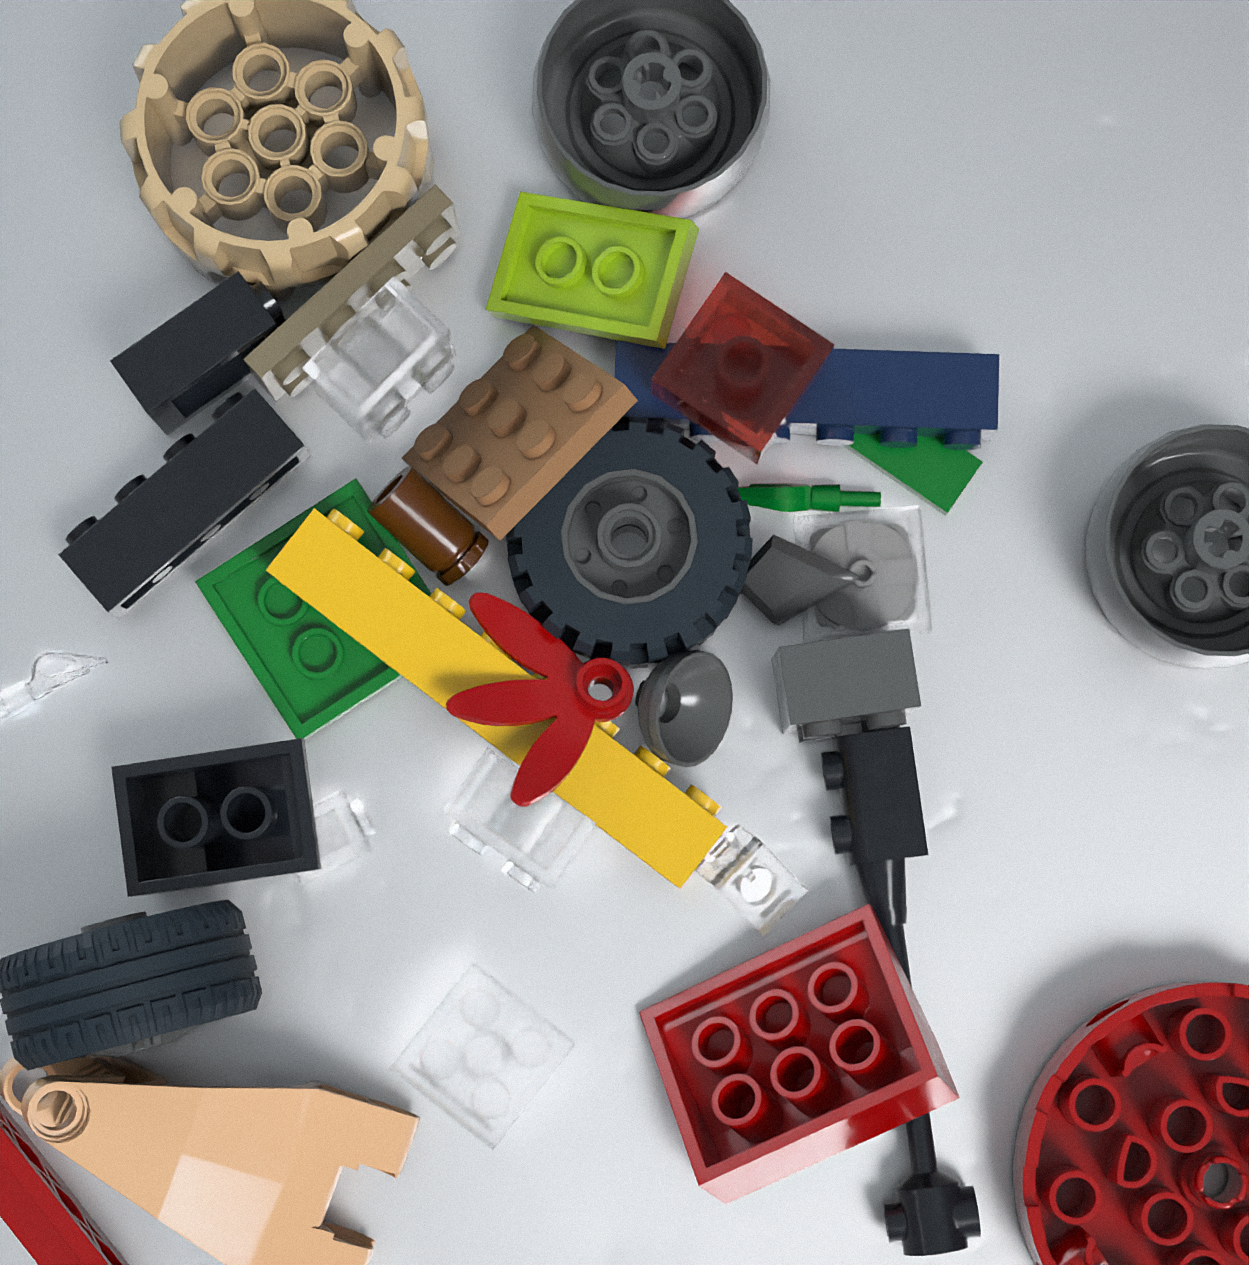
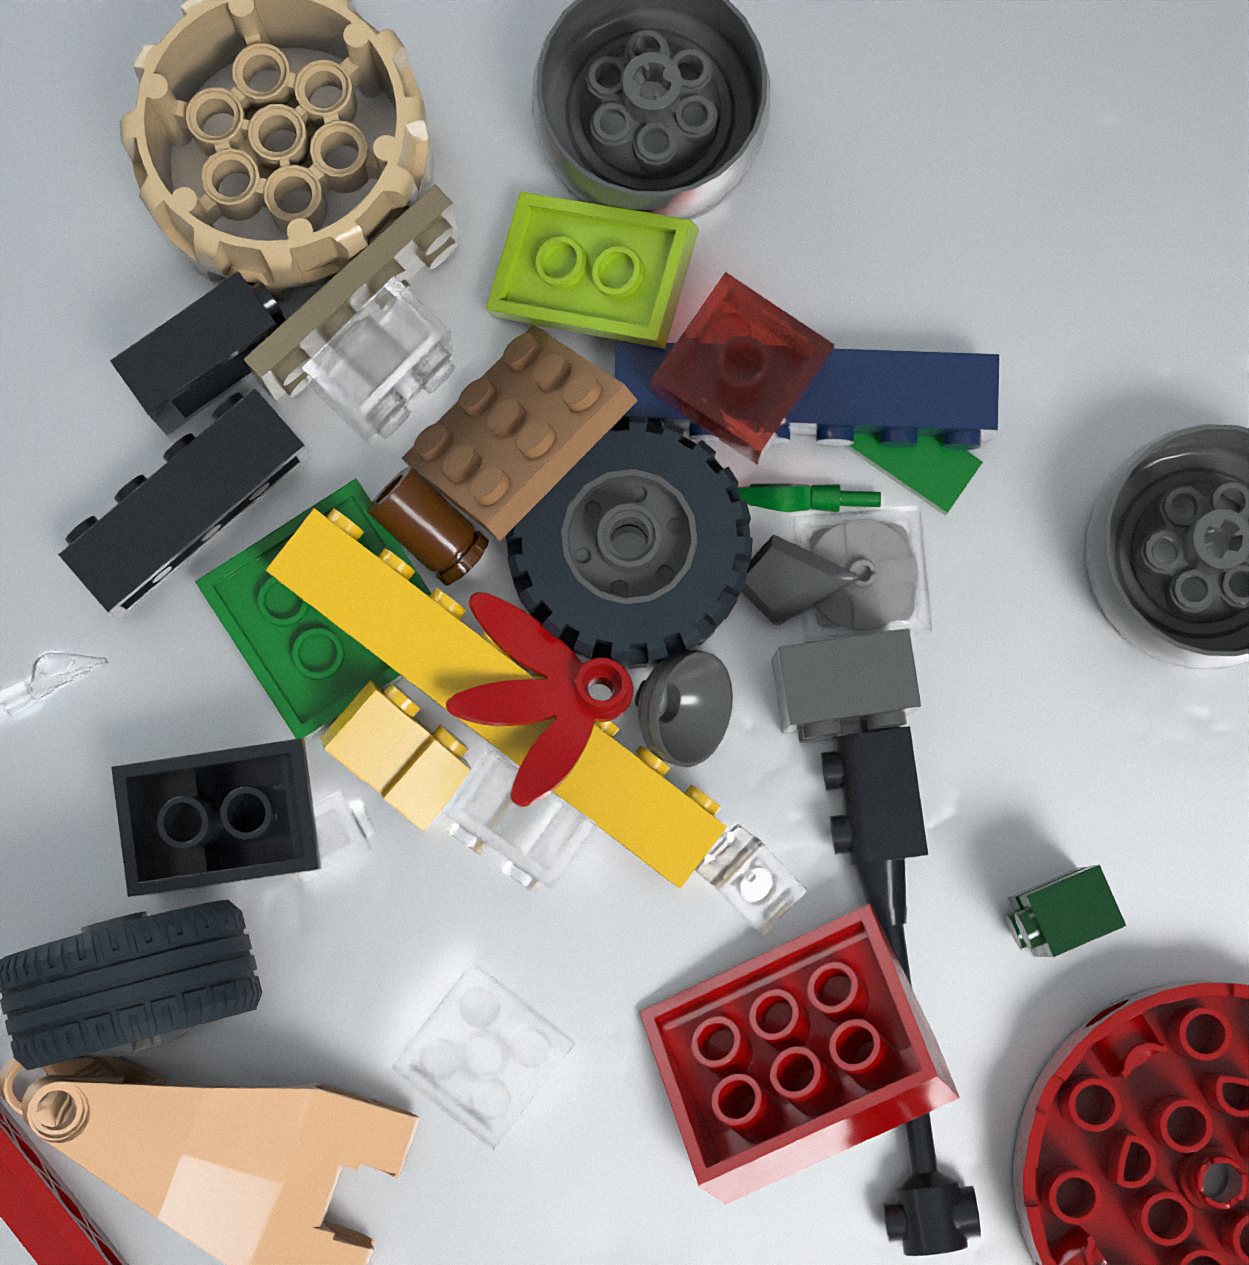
none -> yellow brick [320,680,474,831]
none -> dark green brick [1005,864,1126,957]

